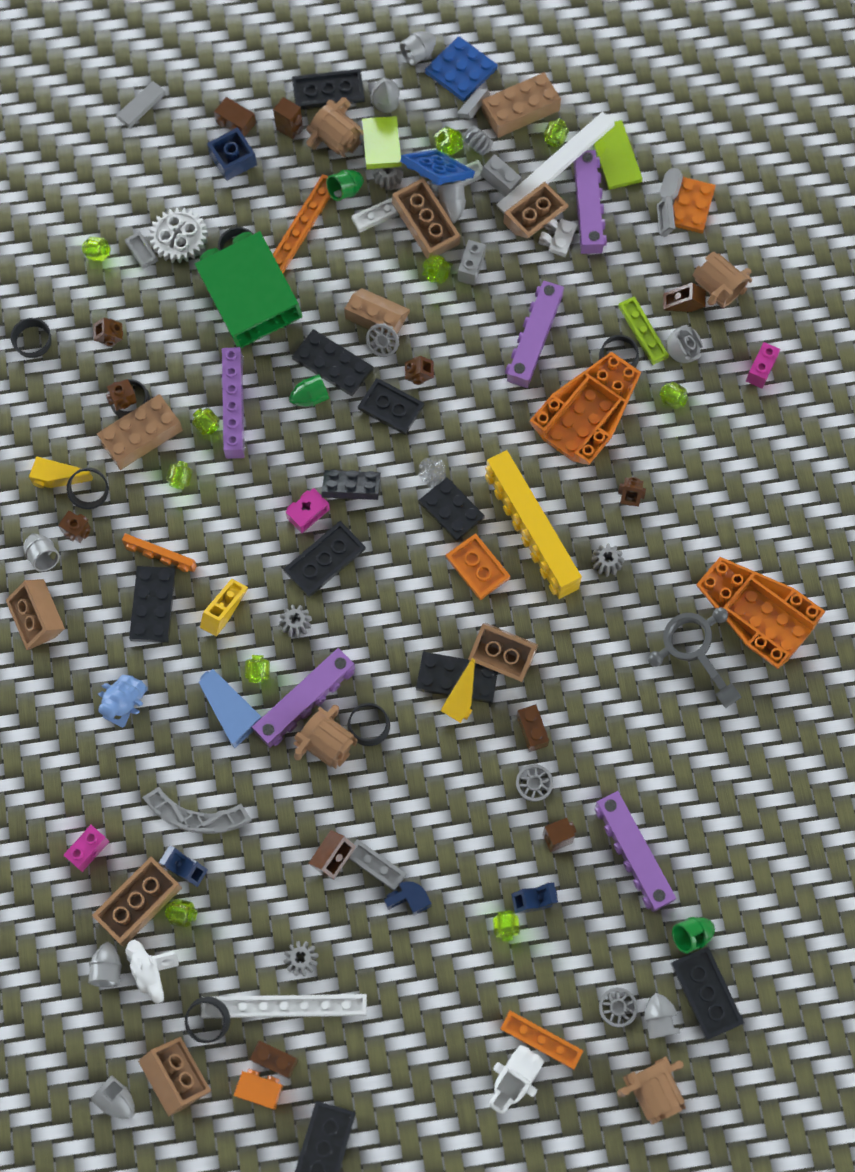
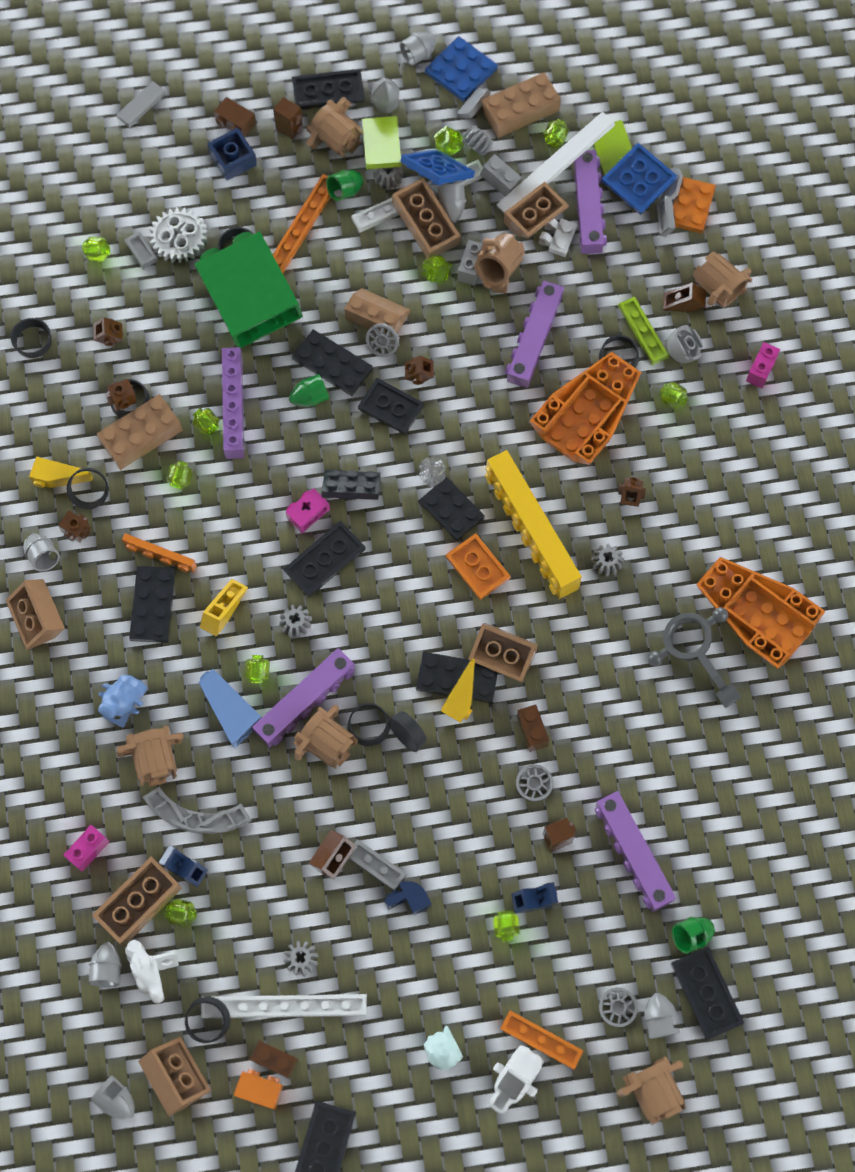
none -> medium nougat container [116,726,184,787]
none -> black tyre [388,711,426,752]
none -> light aqua animal [424,1026,463,1070]
none -> medium nougat container [475,233,525,293]
none -> blue plate [601,143,678,215]

